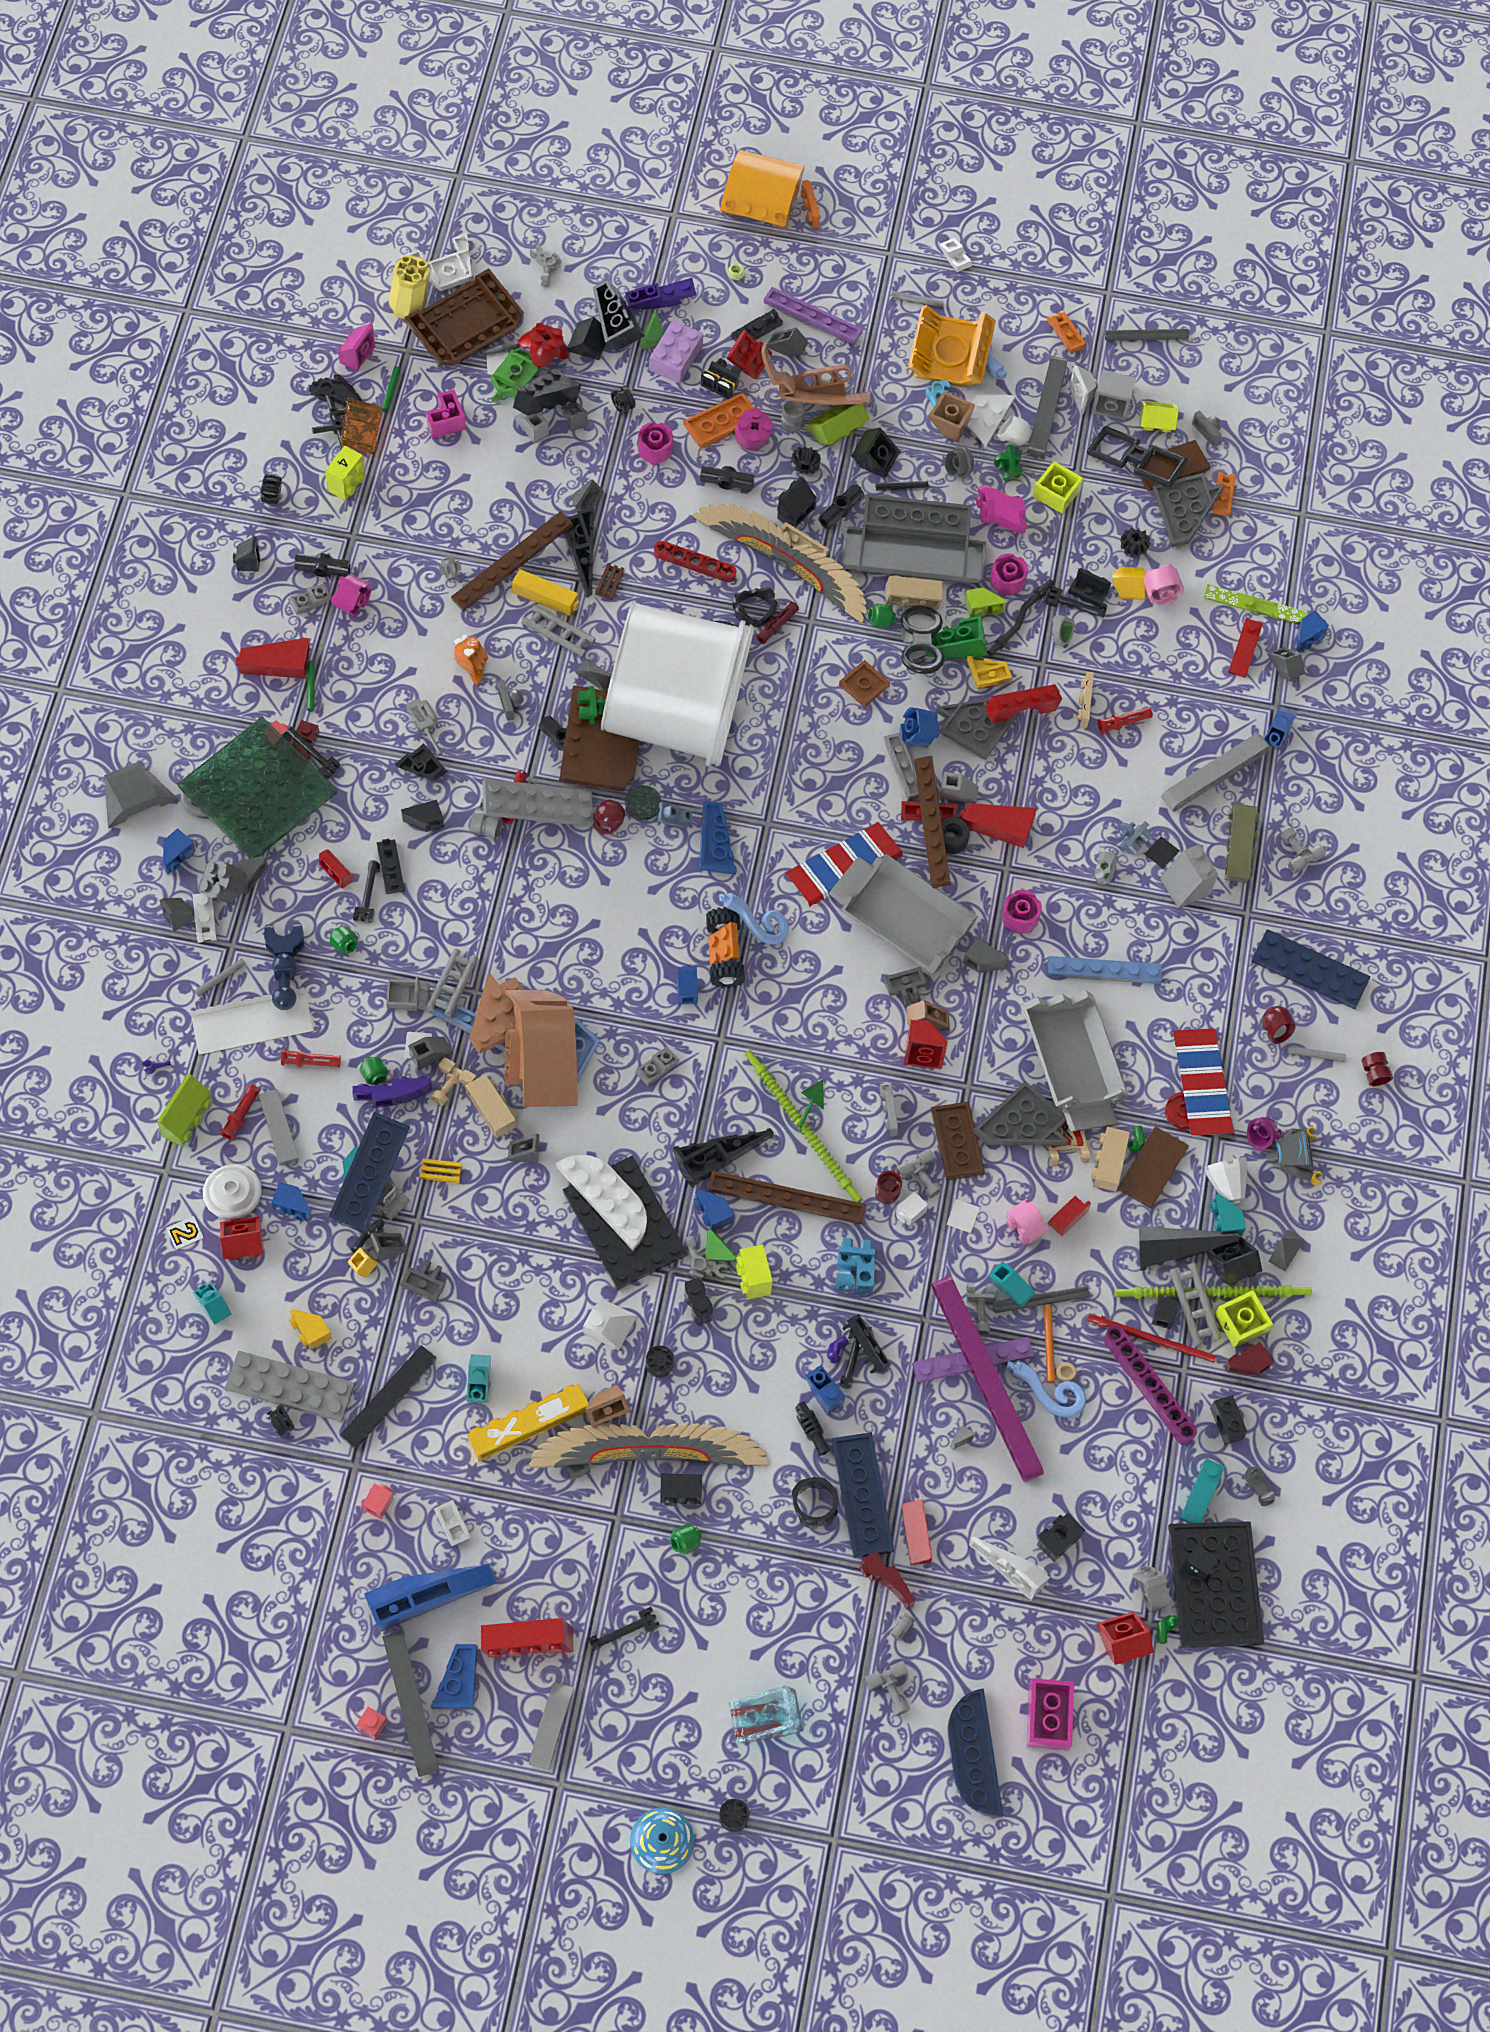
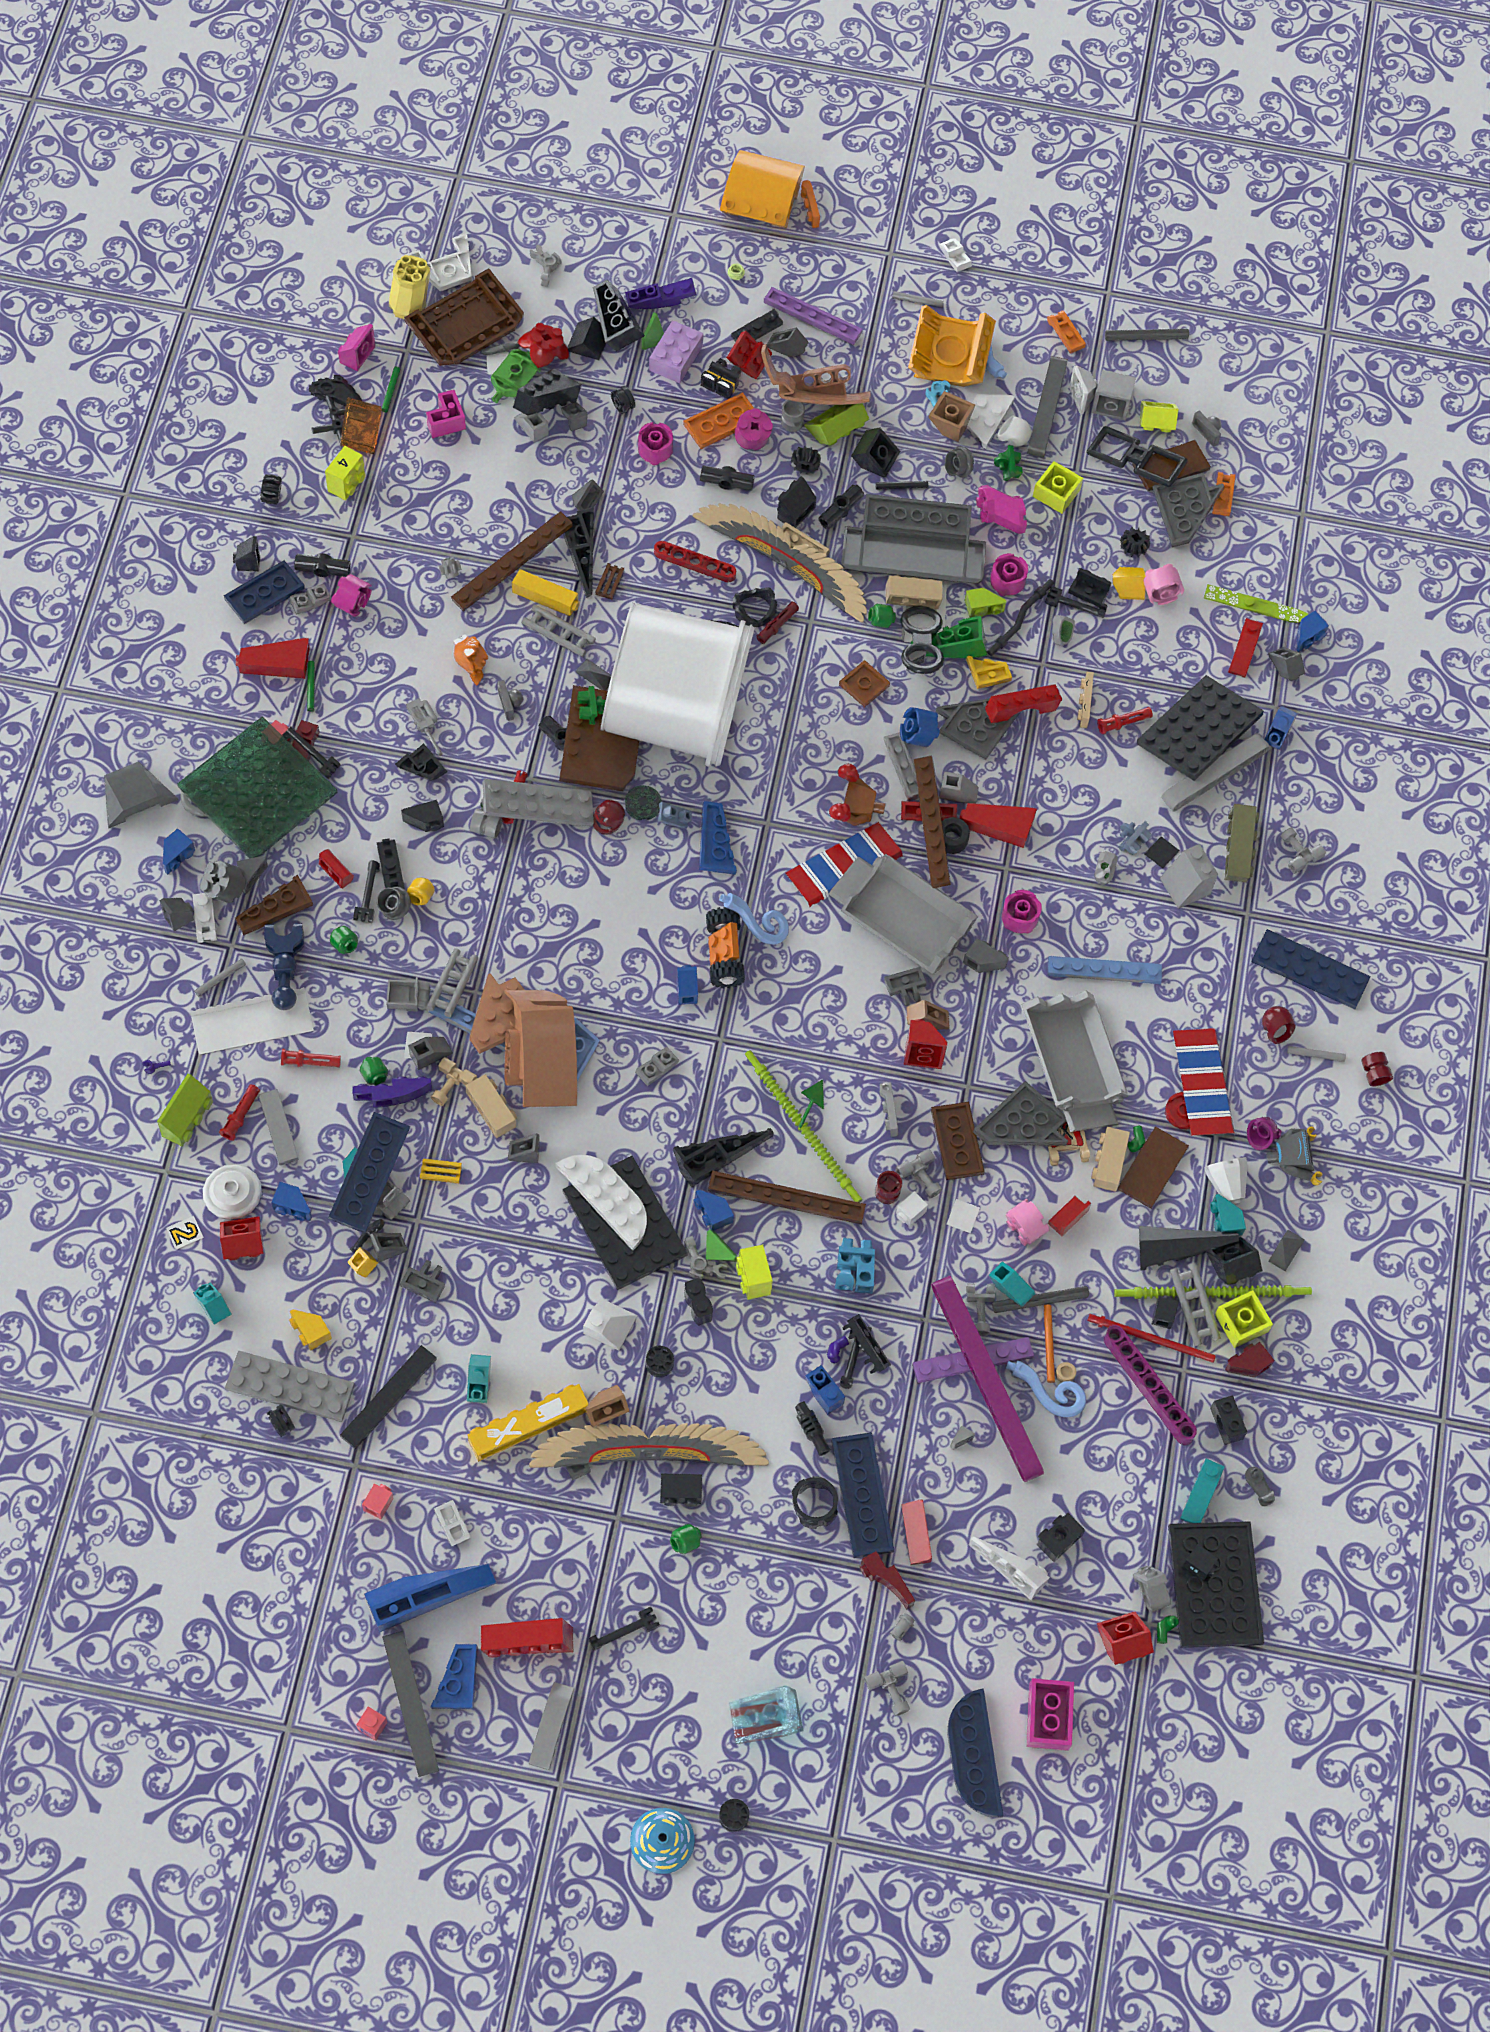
none -> dark blue plate [223,560,305,624]
none -> reddish brown wing [235,874,313,936]
none -> dark grey piece [376,887,411,920]
none -> yellow head [407,877,435,905]
none -> dark orange torso [829,763,886,826]
none -> black plate [1137,675,1264,781]

